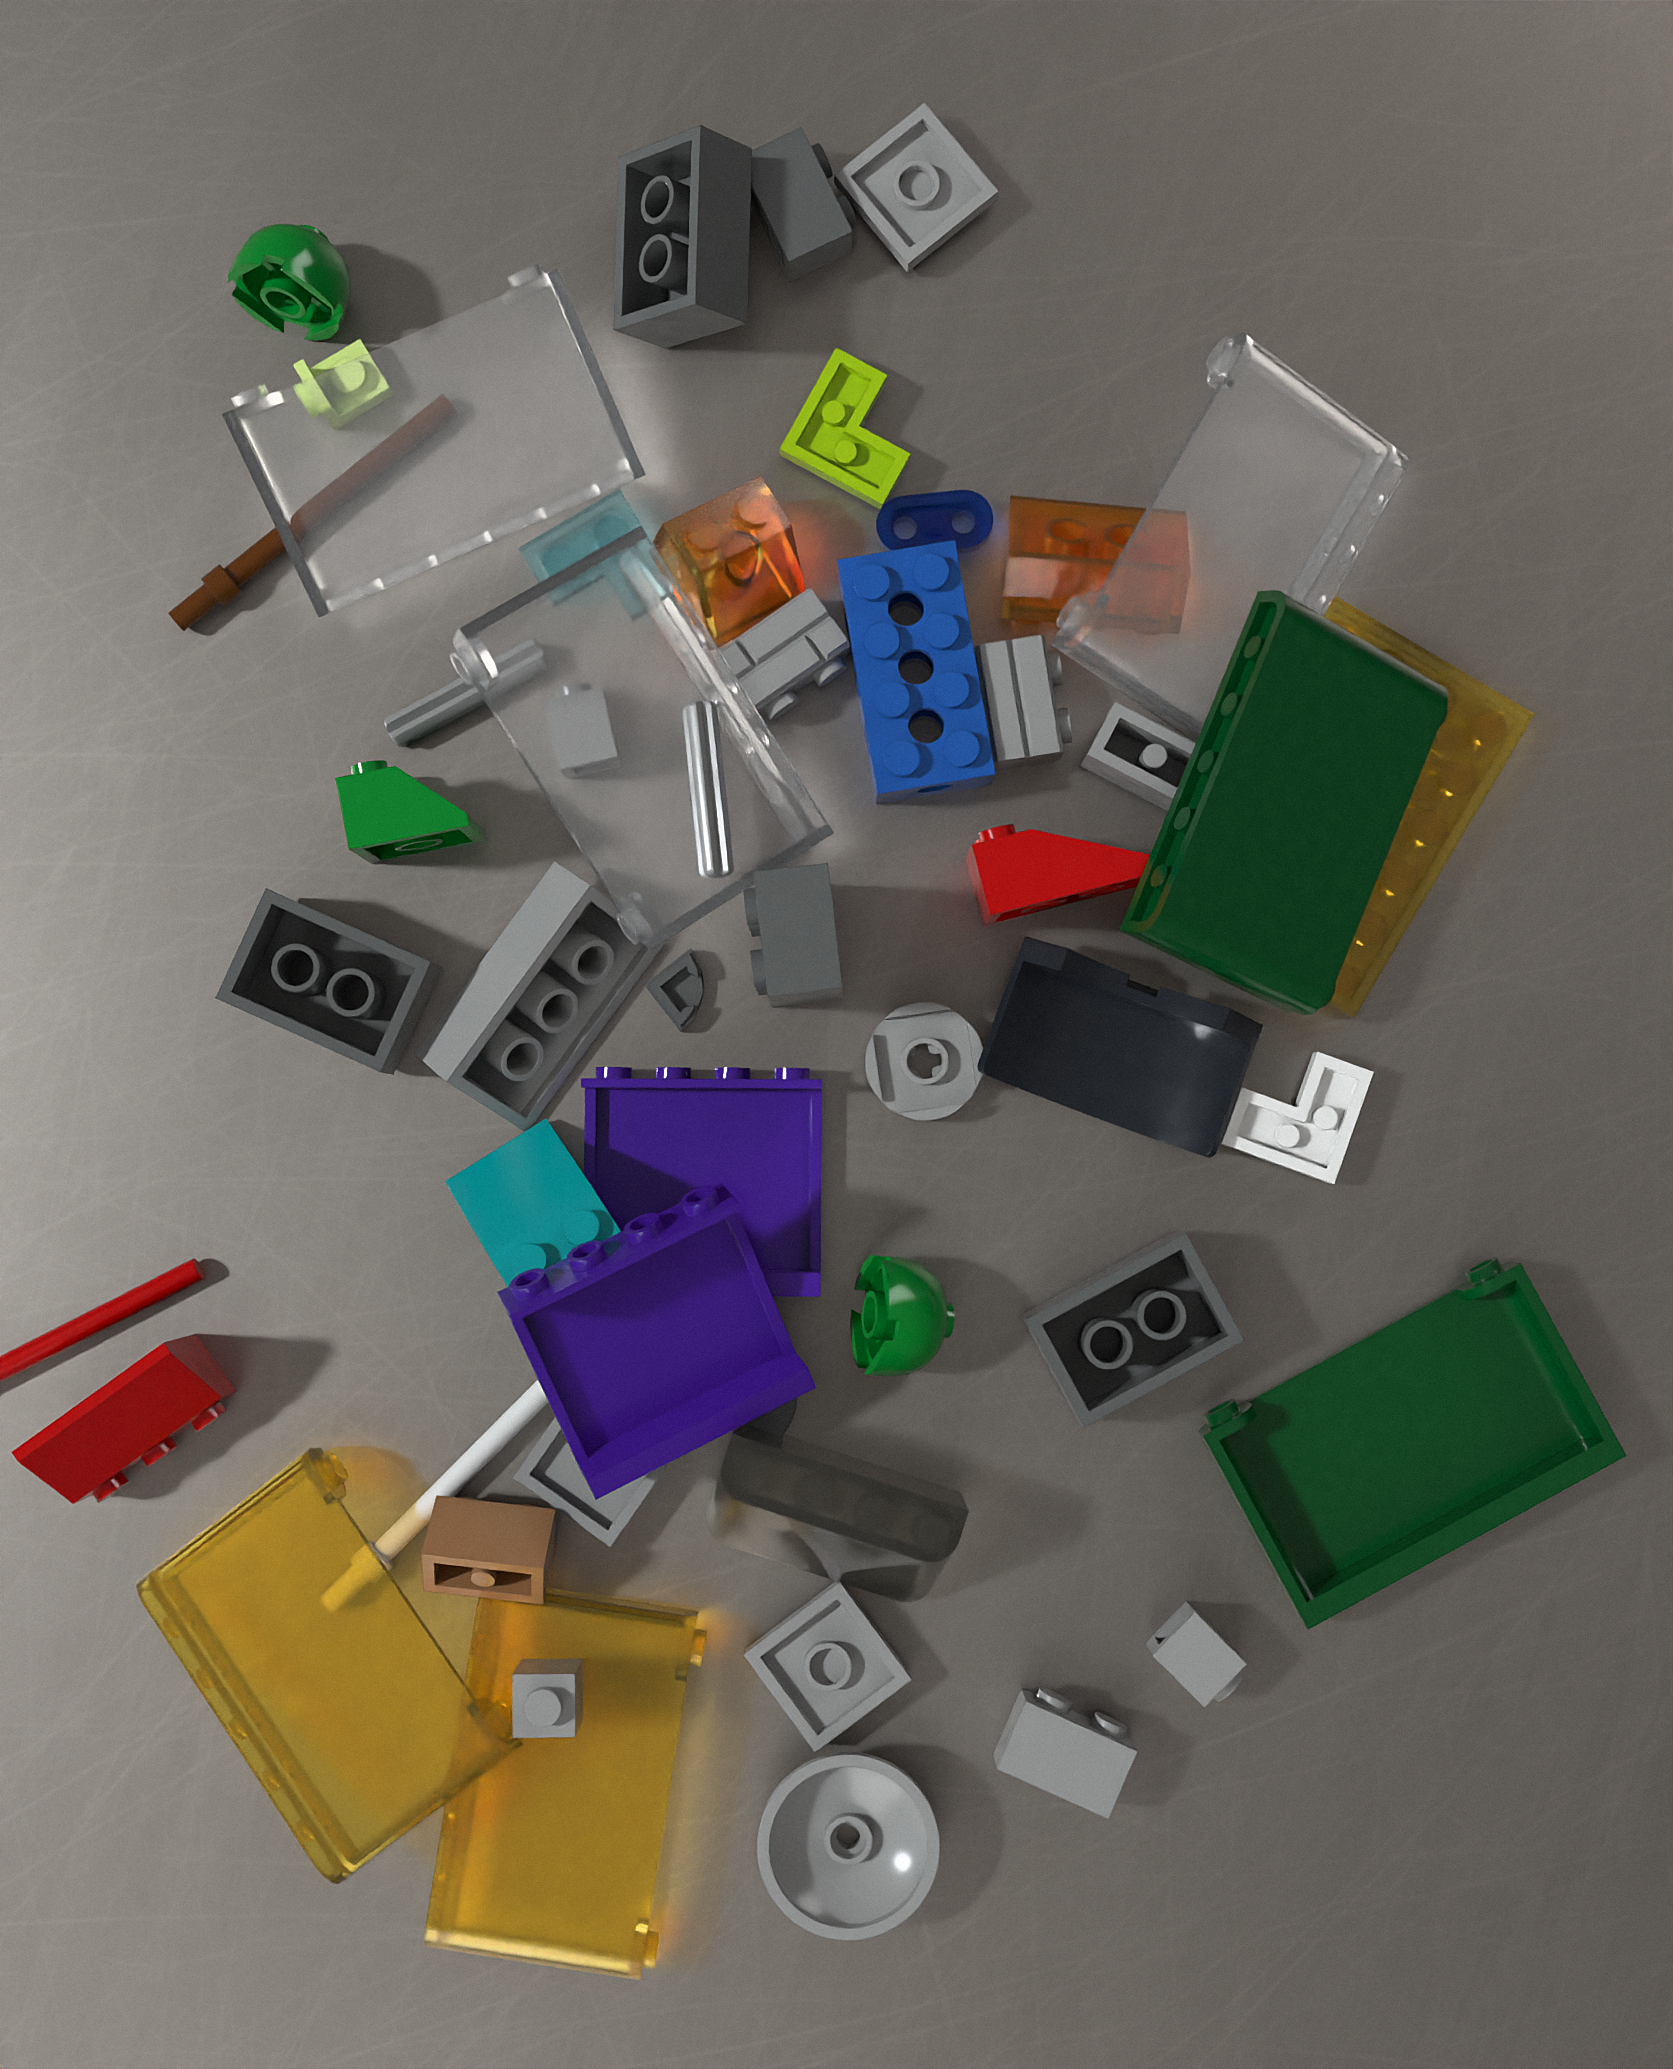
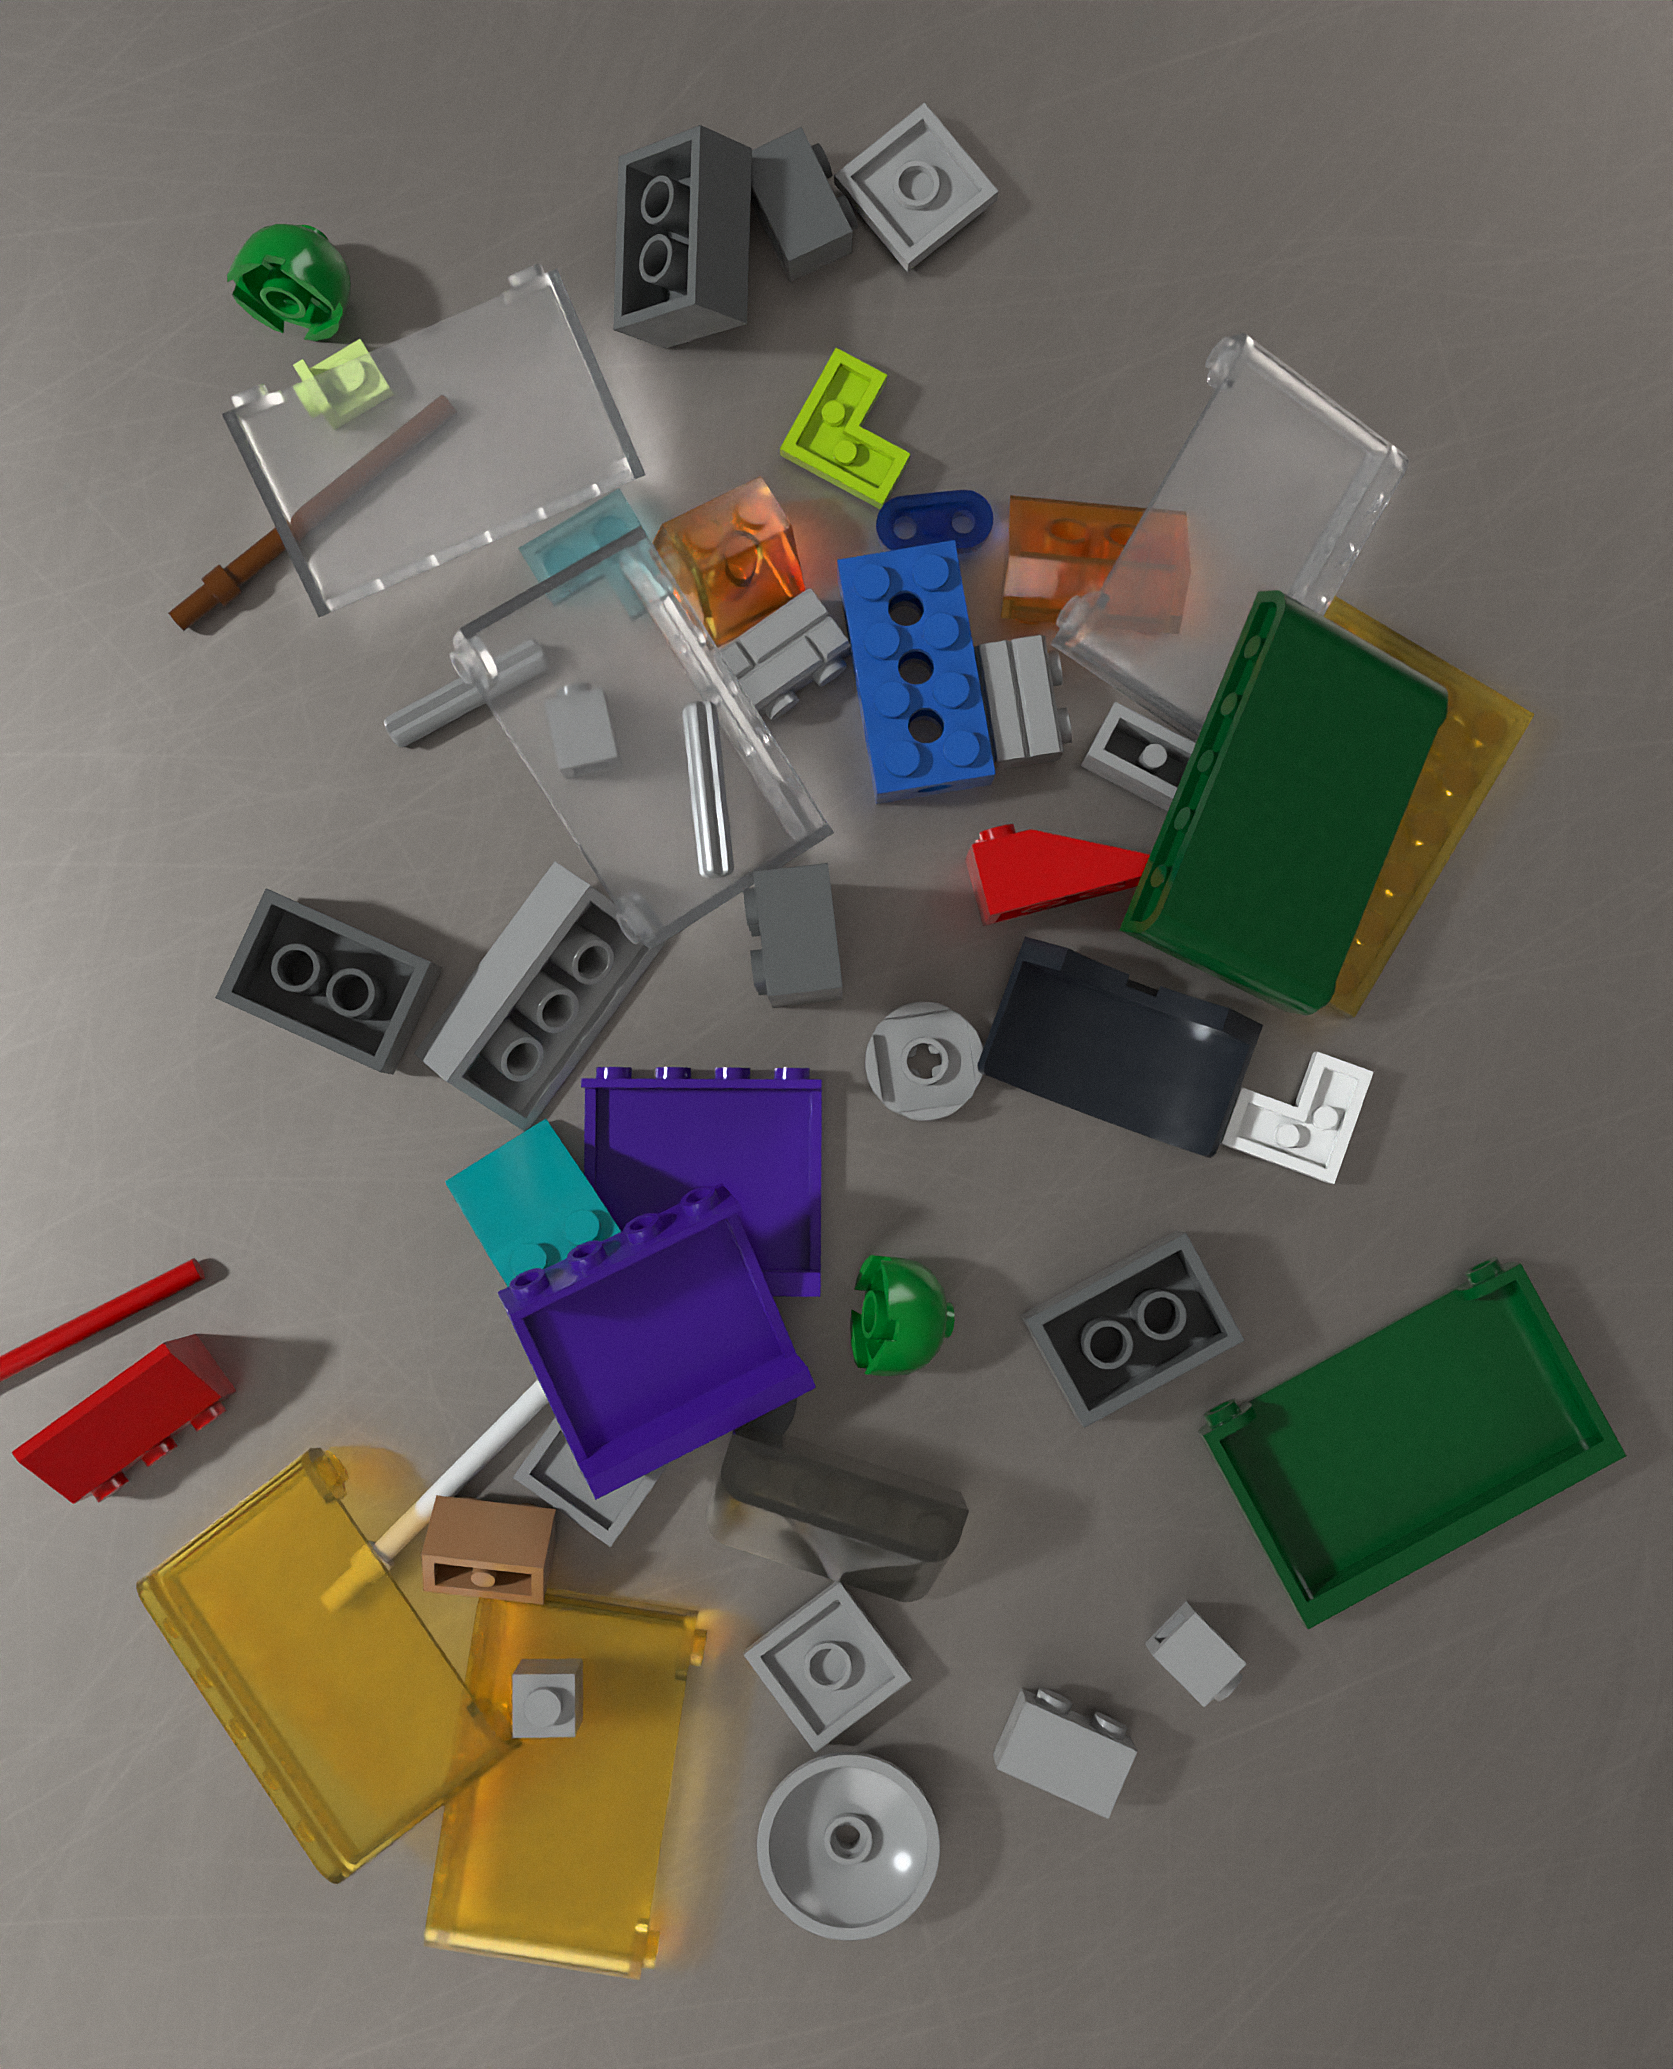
green slope [335,760,487,864] -> none
dark grey tile [644,949,704,1032] -> none

